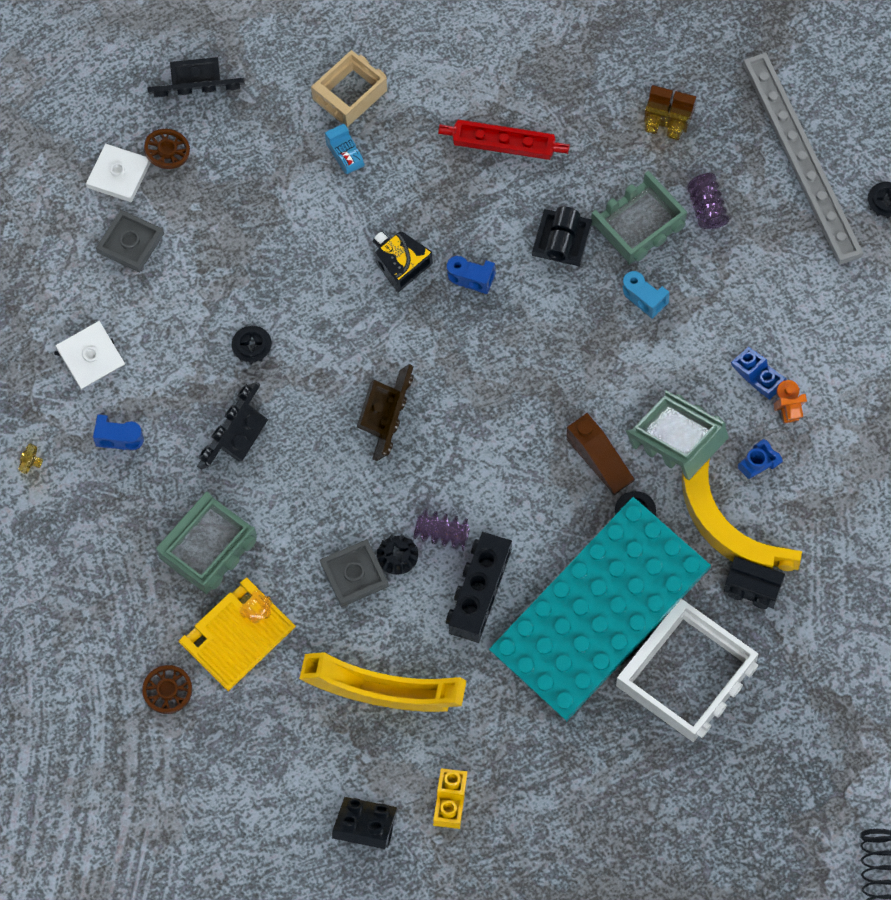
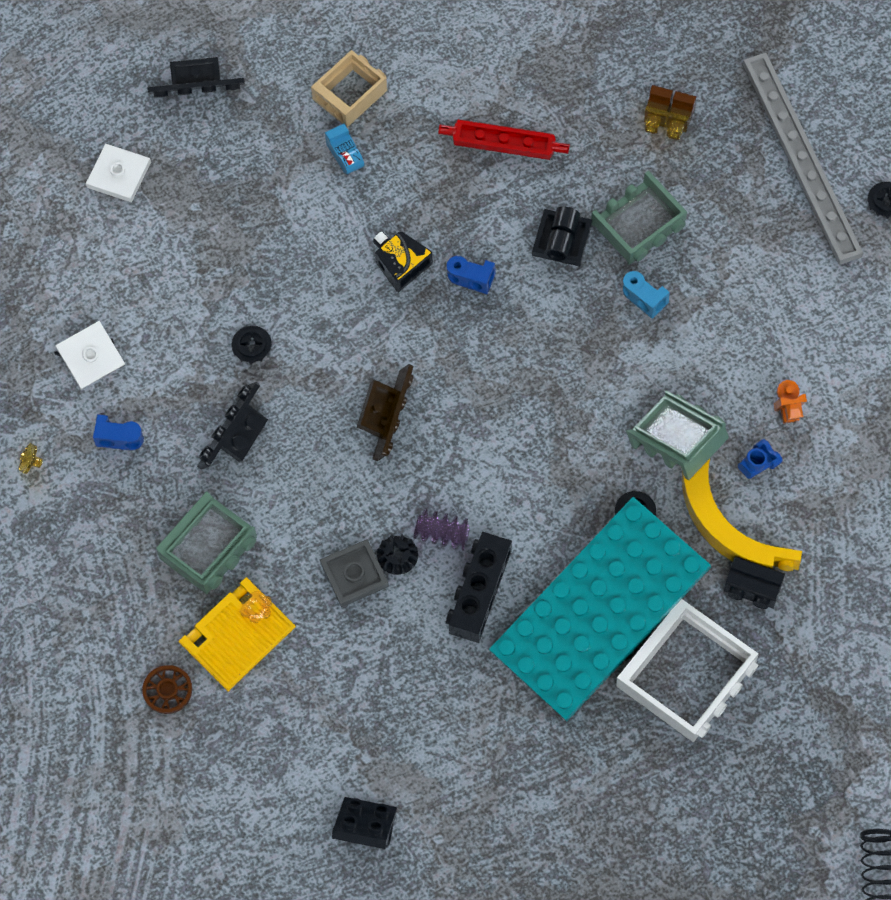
dark grey plate [96,209,164,273] -> none
reddish brown wheel [144,129,190,169] -> none
yellow arch [299,652,467,712] -> none
yellow slope [433,768,468,829] -> none
reddish brown slope [566,413,635,495] -> none
clear purple piece [687,173,730,229] -> none
blue slope [731,346,786,400] -> none

